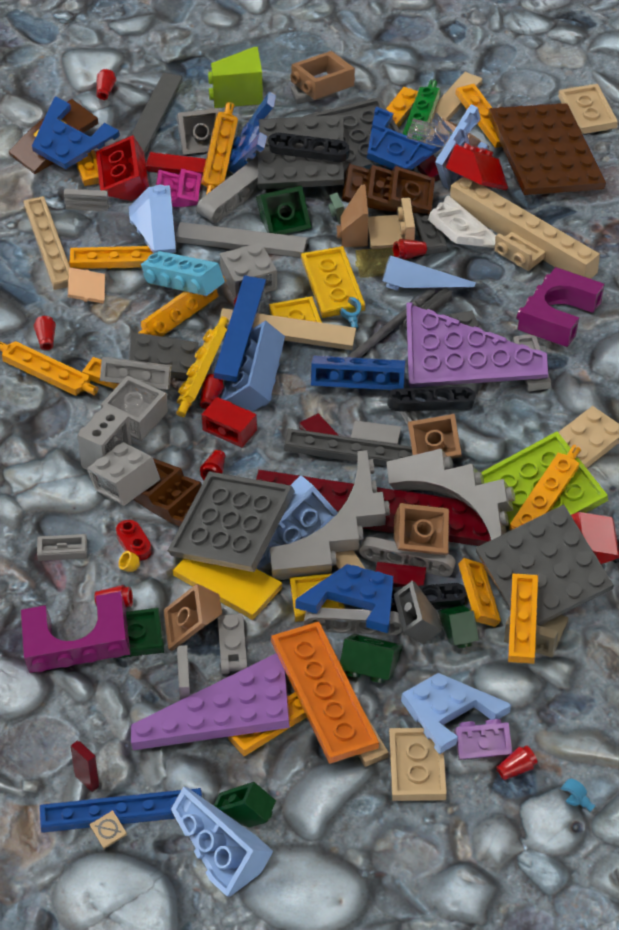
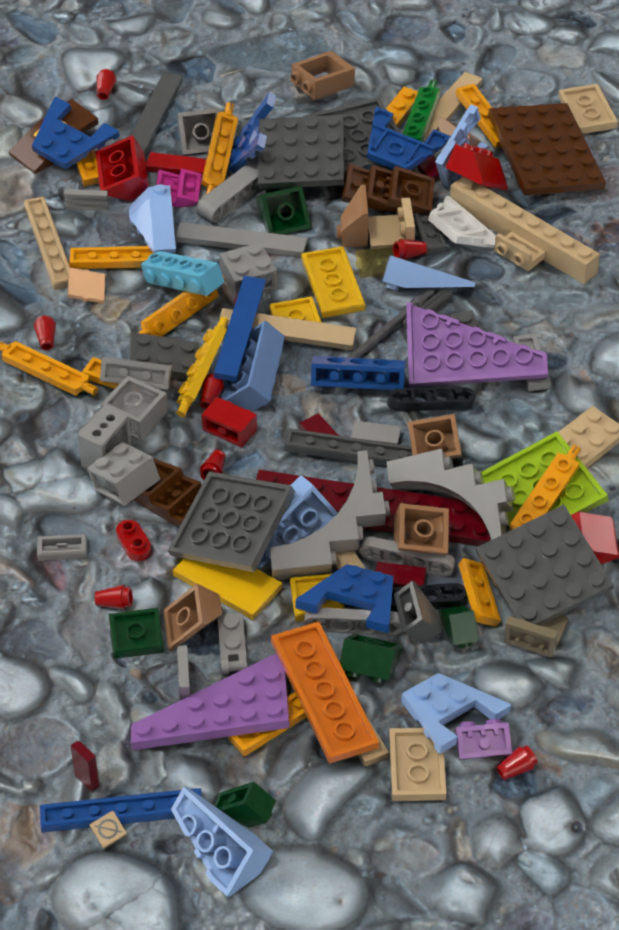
magenta arch [21,591,130,673] -> none
yellow hinge [118,551,140,572] -> none
lime slope [208,47,263,108] -> none
black beam [268,133,350,162] -> none
sand green plate [328,193,344,224] -> none
dark azure piece [340,297,361,329] -> none
clear slope [407,112,453,148] -> none
light orange plate [508,573,538,664] -> none
magenta arch [516,267,605,347] -> none
dark azure piece [560,779,596,812] -> none

